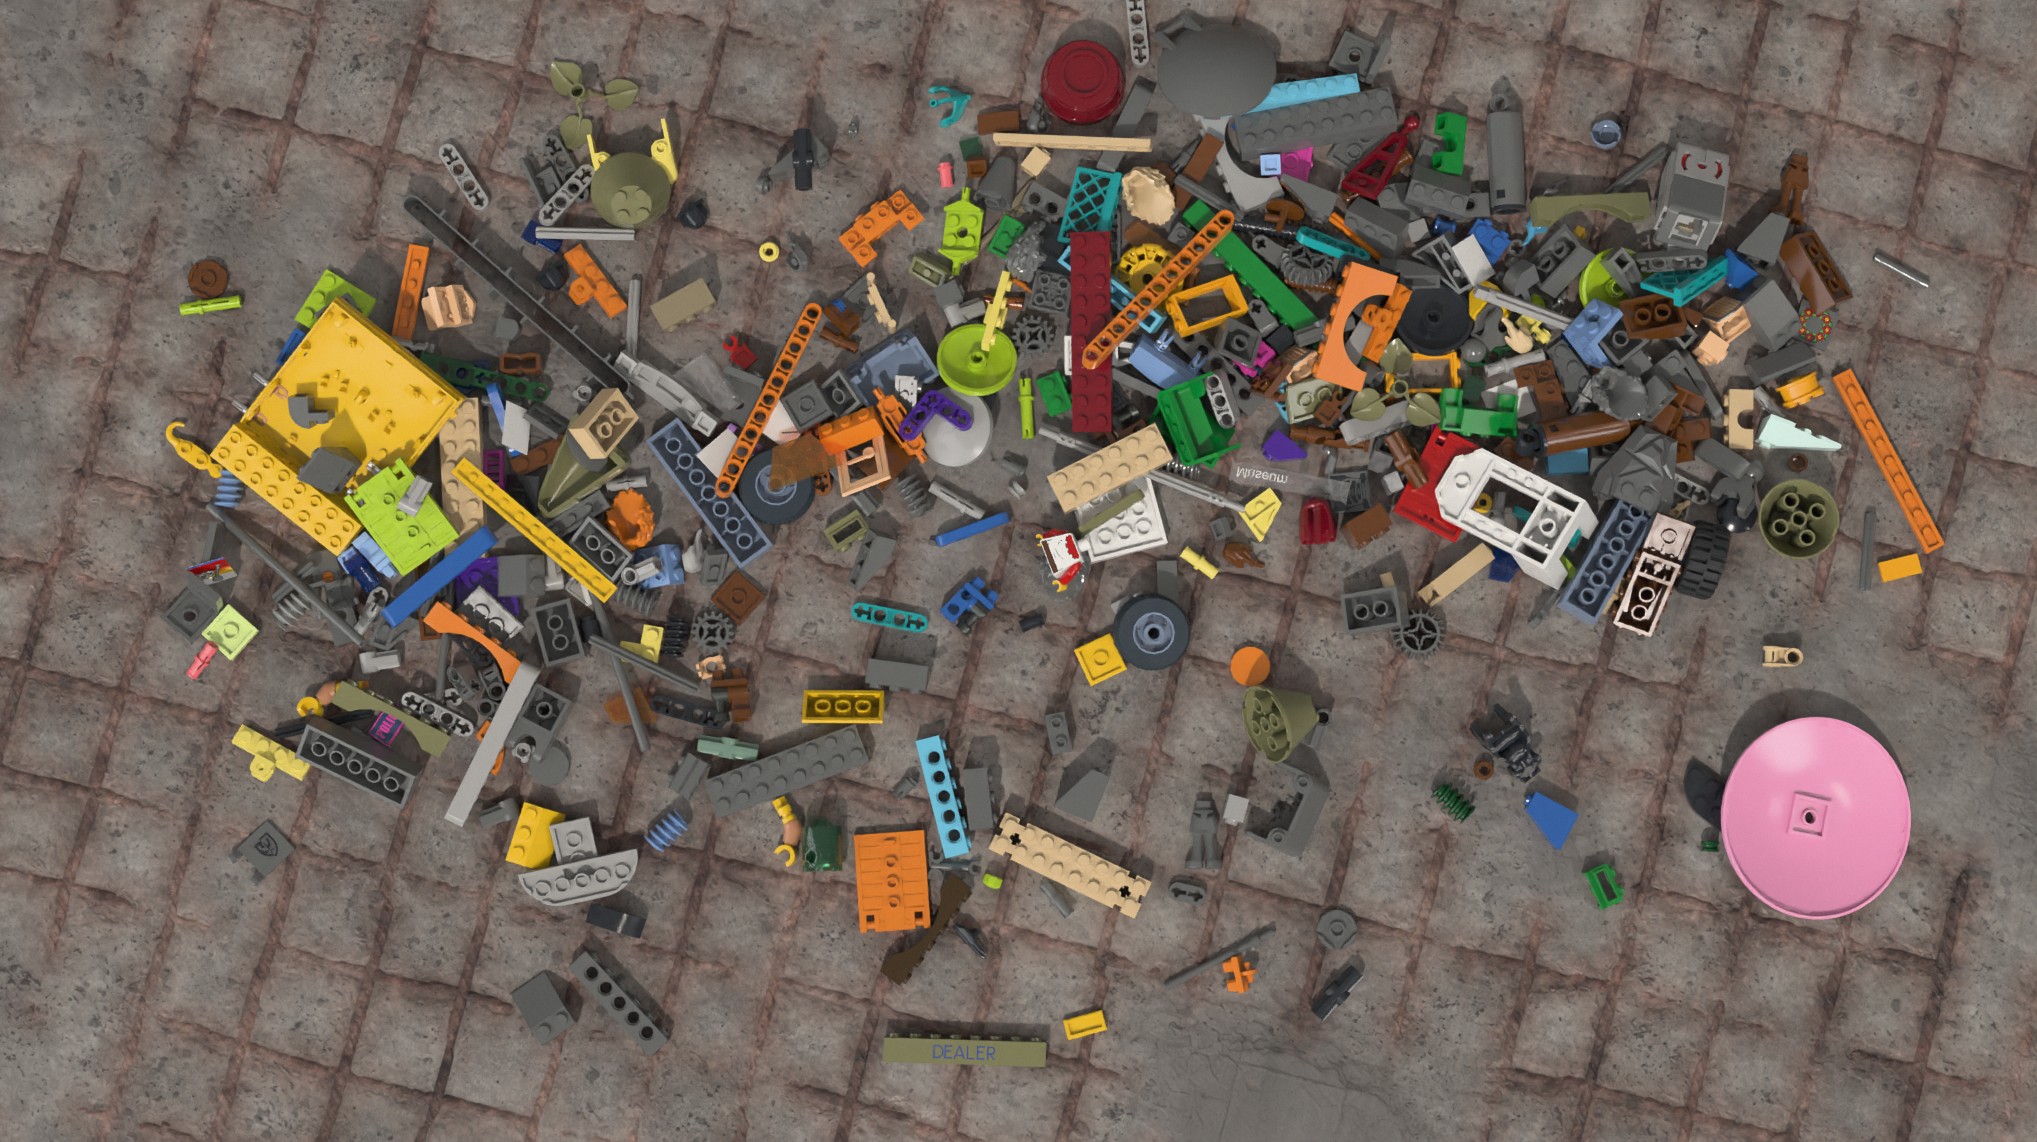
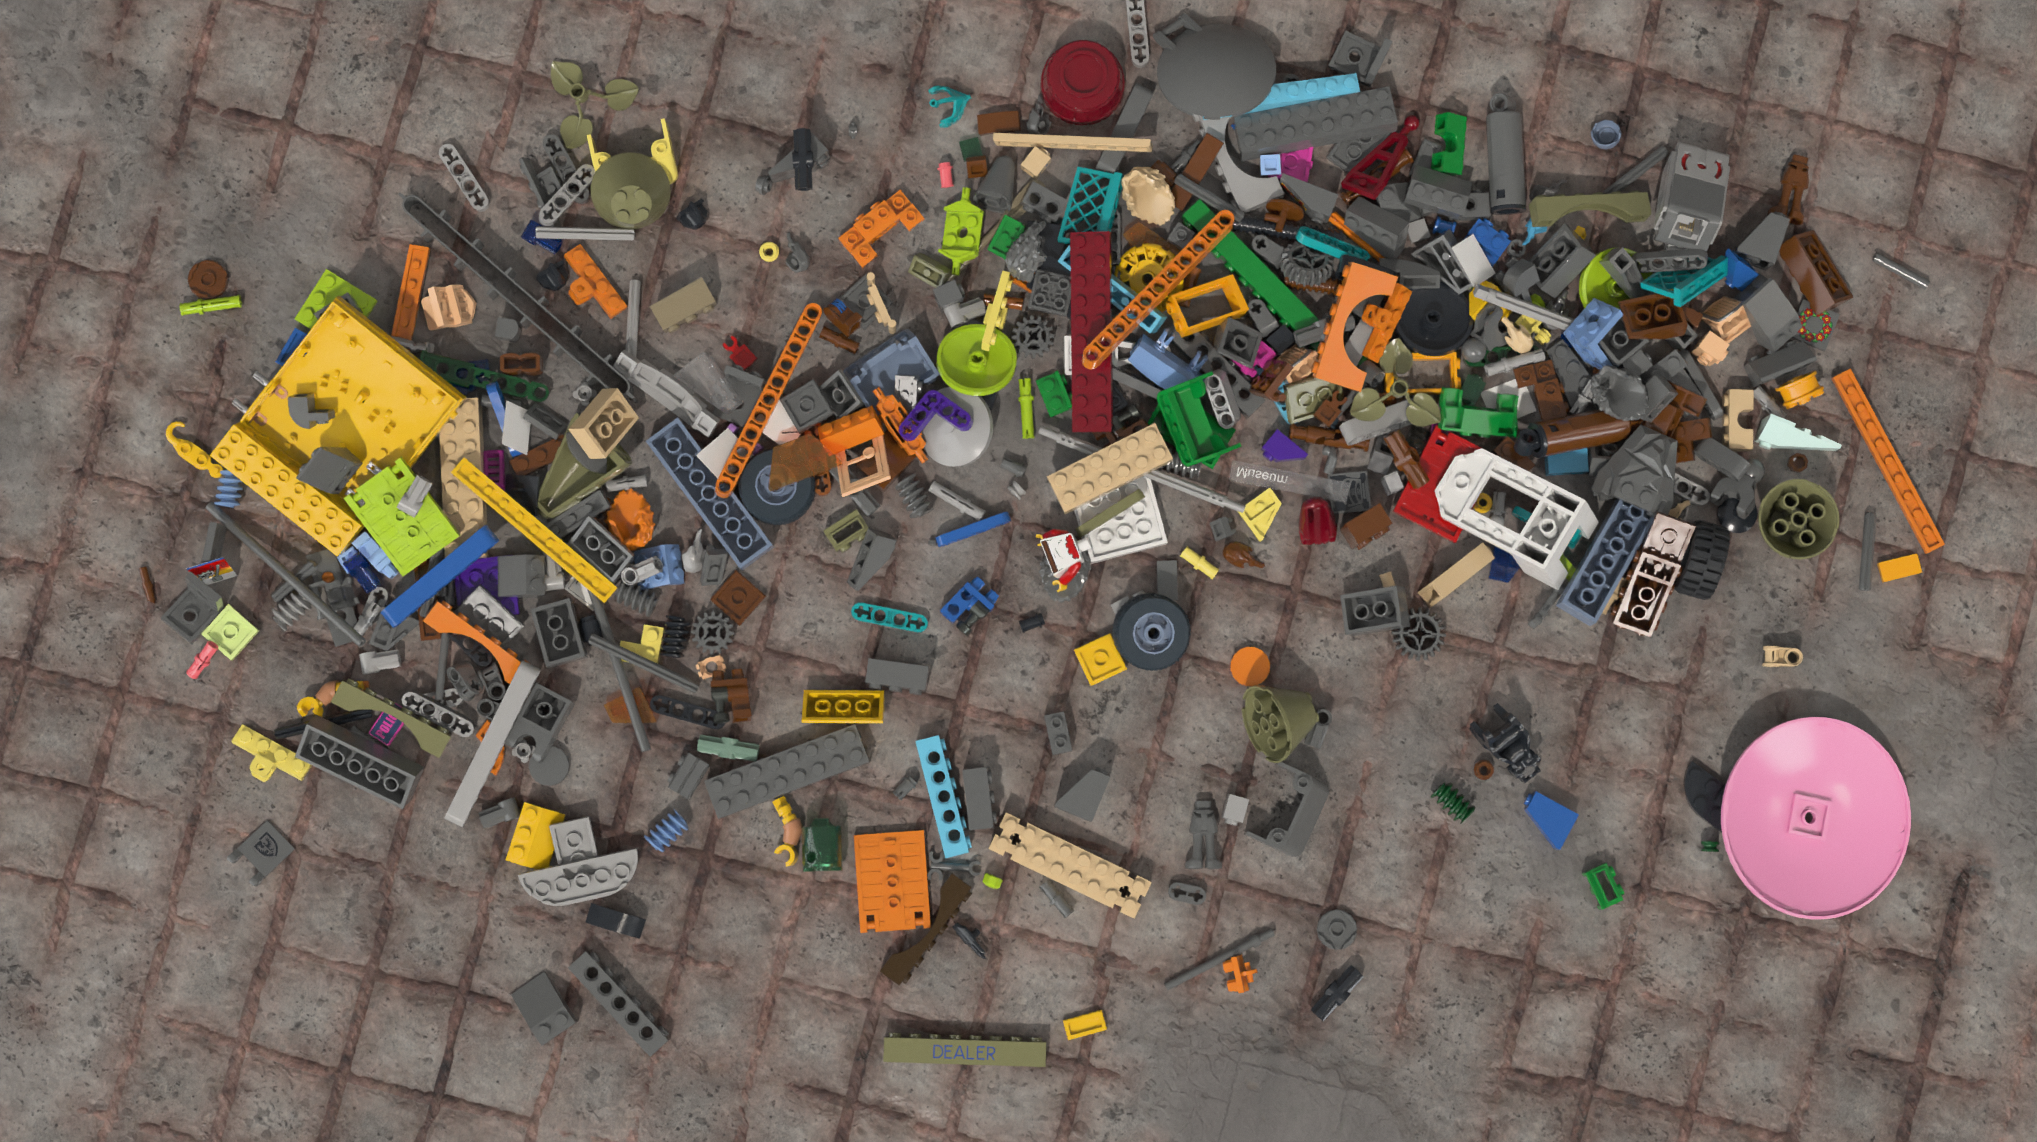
none -> reddish brown piece [139,566,155,604]

